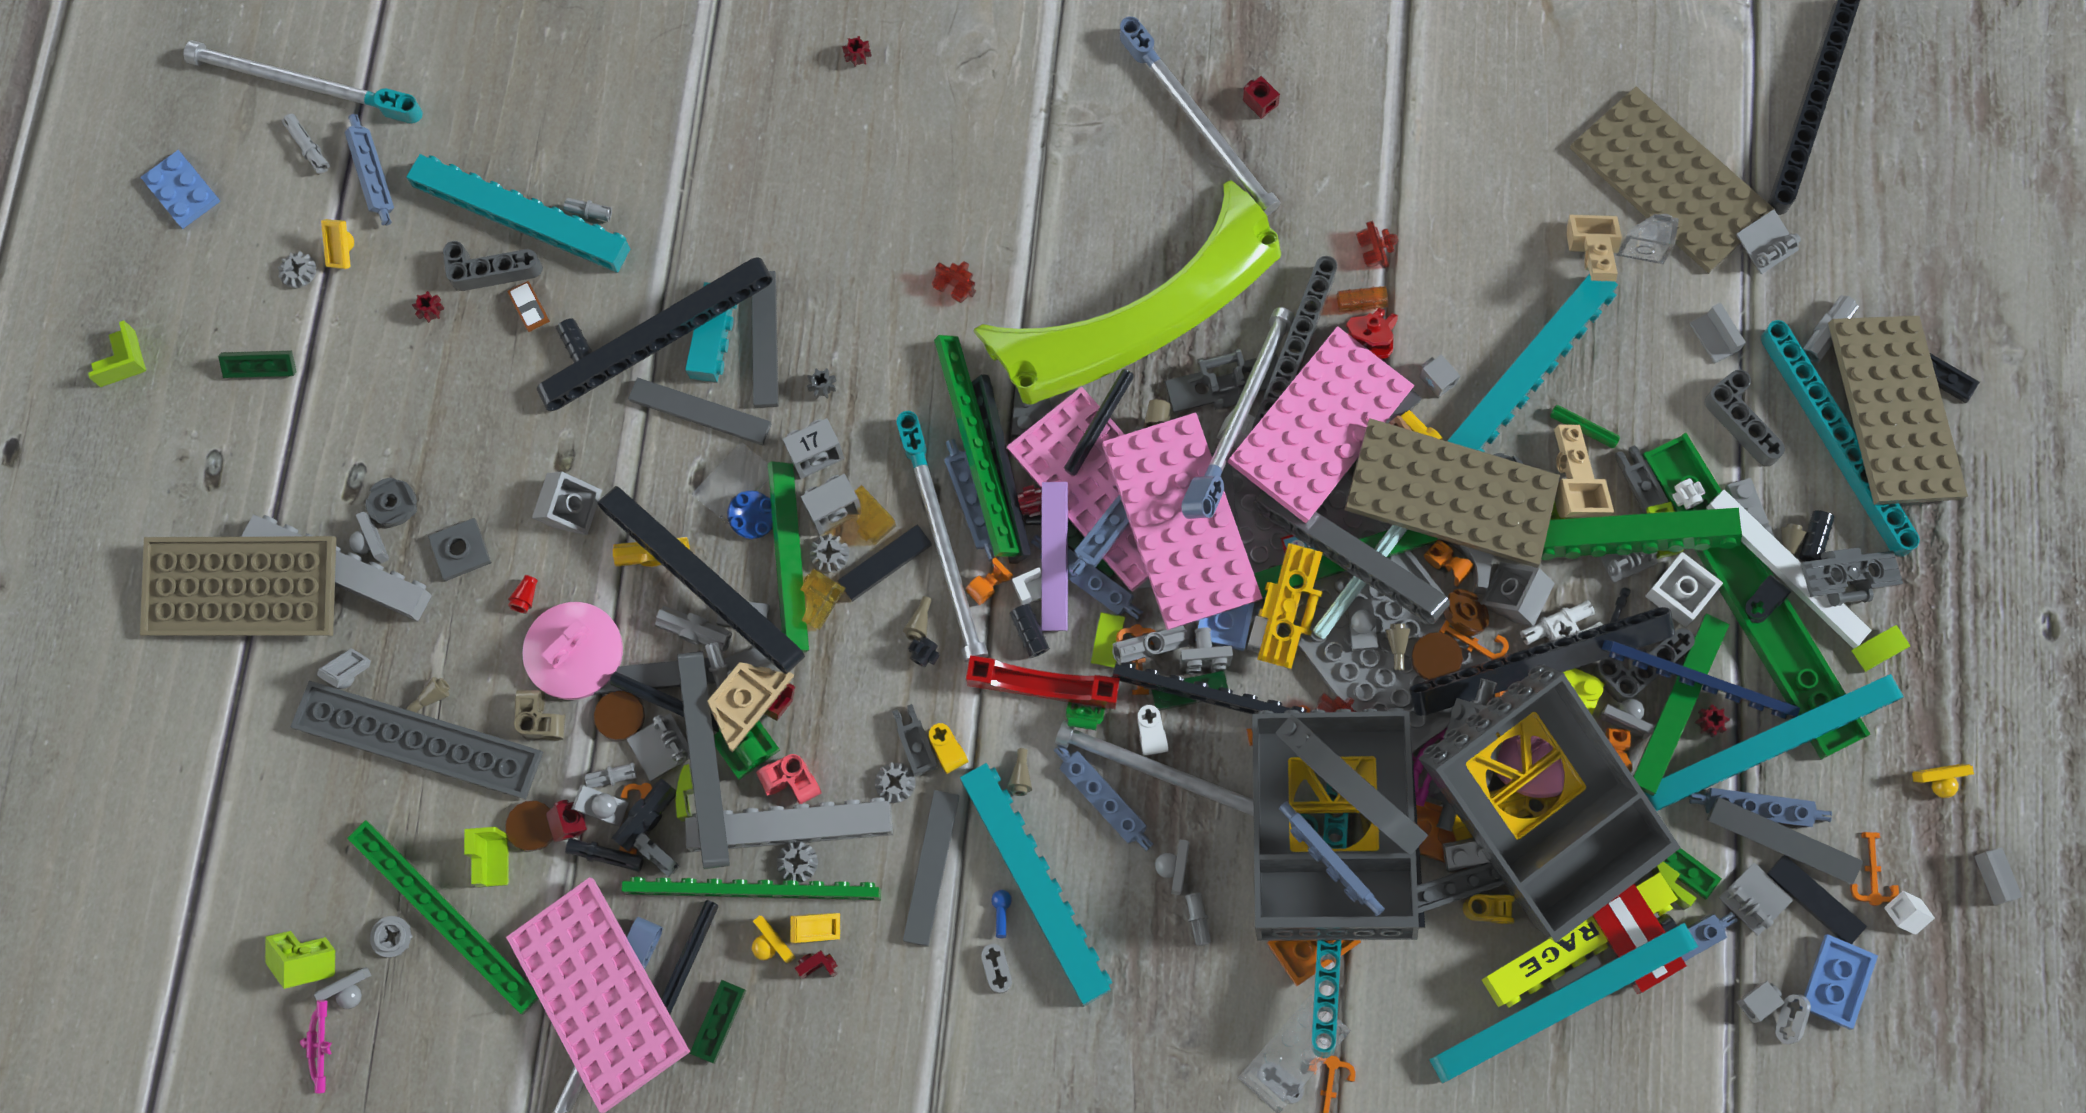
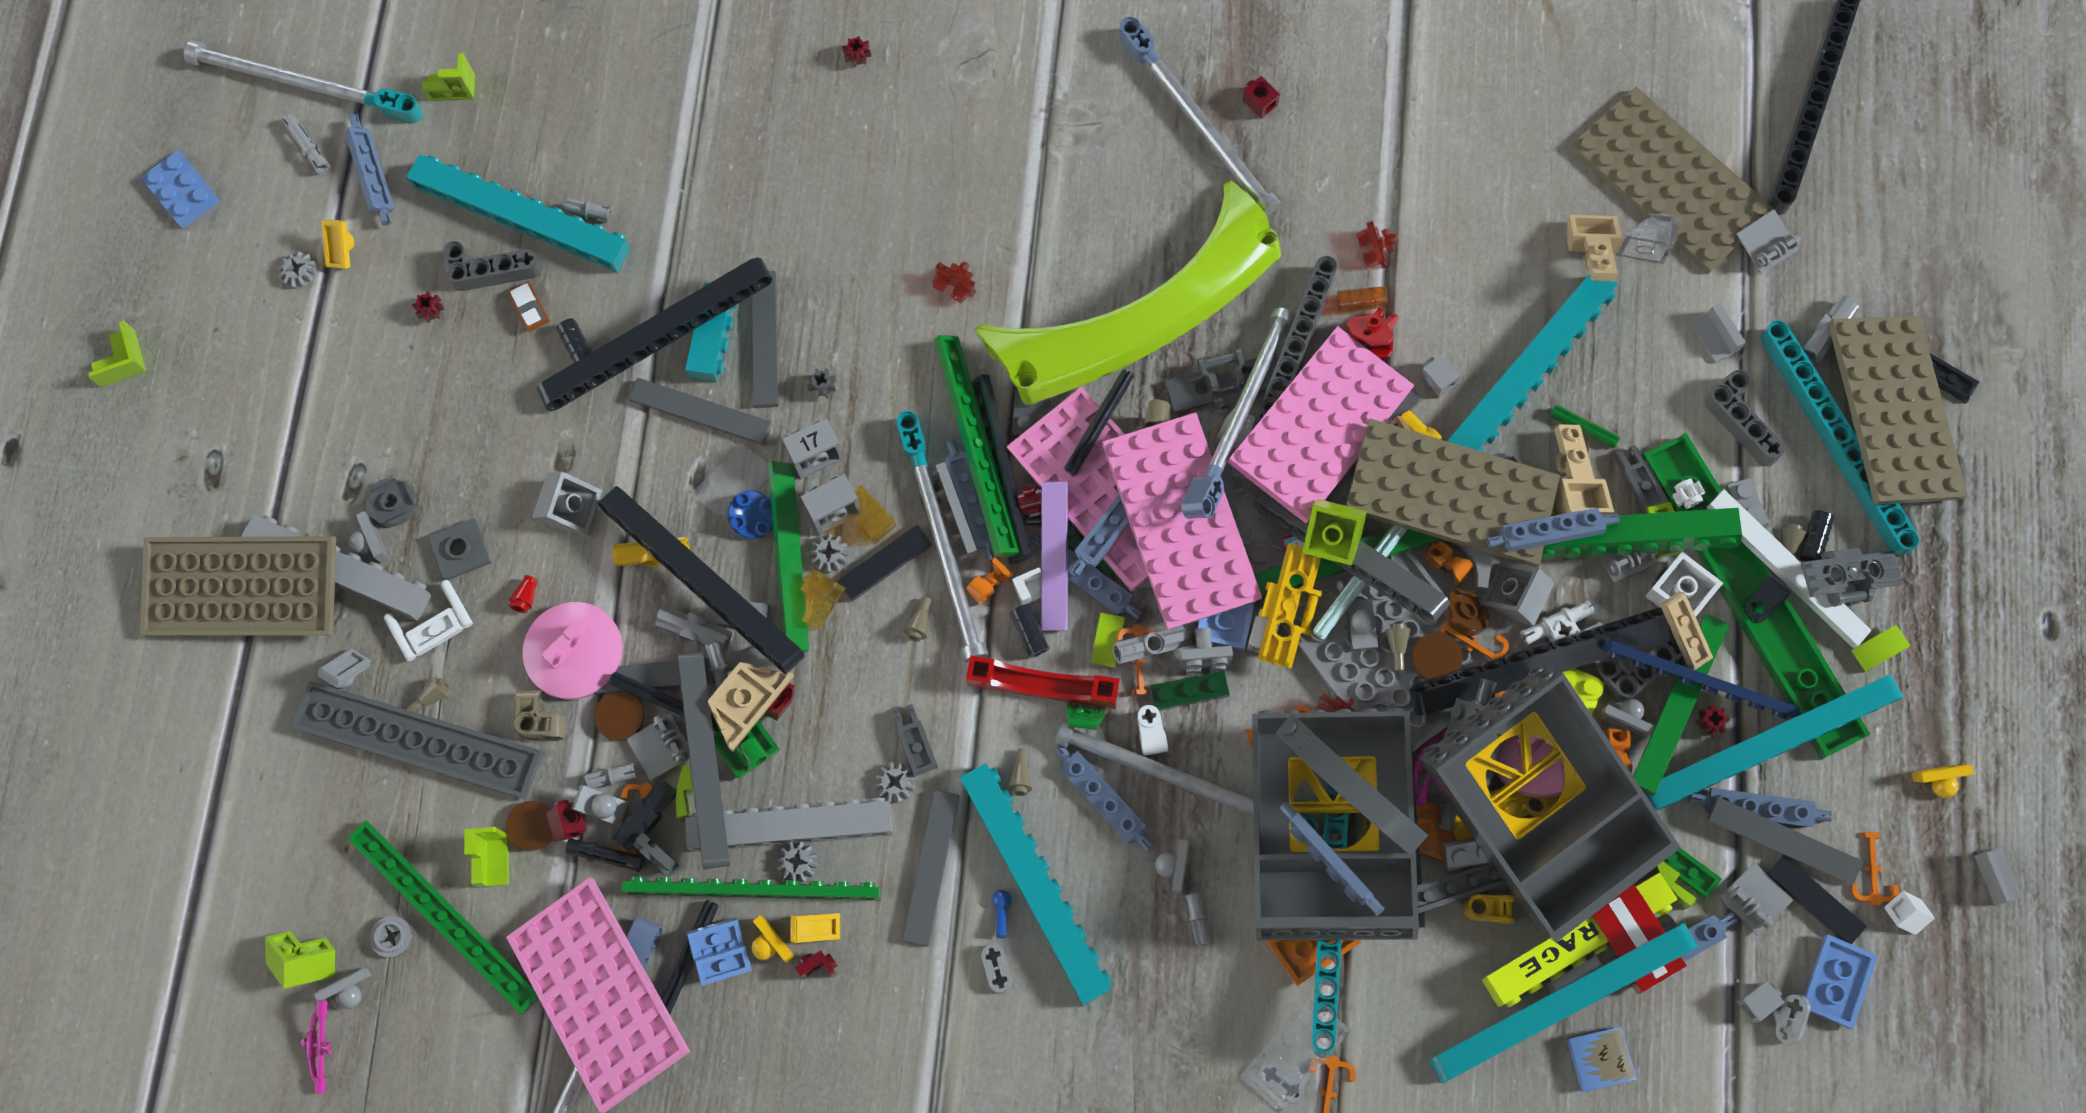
dark green plate [218,350,297,378] -> none
dark green plate [689,980,747,1064] -> none
coral piece [756,754,822,804] -> none
black gear [908,637,940,668] -> none
yellow piece [929,723,969,774] -> none
black plate [1111,663,1308,715] -> none
black piece [1610,587,1631,623] -> none
none -> white plate [384,580,473,661]
none -> lime panel [422,53,475,101]
none -> medium blue slope [686,917,751,986]
none -> light grey hinge [930,462,978,562]
none -> lime slope [1302,499,1367,565]
none -> sand blue plate [1487,508,1620,552]
none -> slope [1567,1027,1637,1092]
none -> tan tile [1660,591,1713,670]

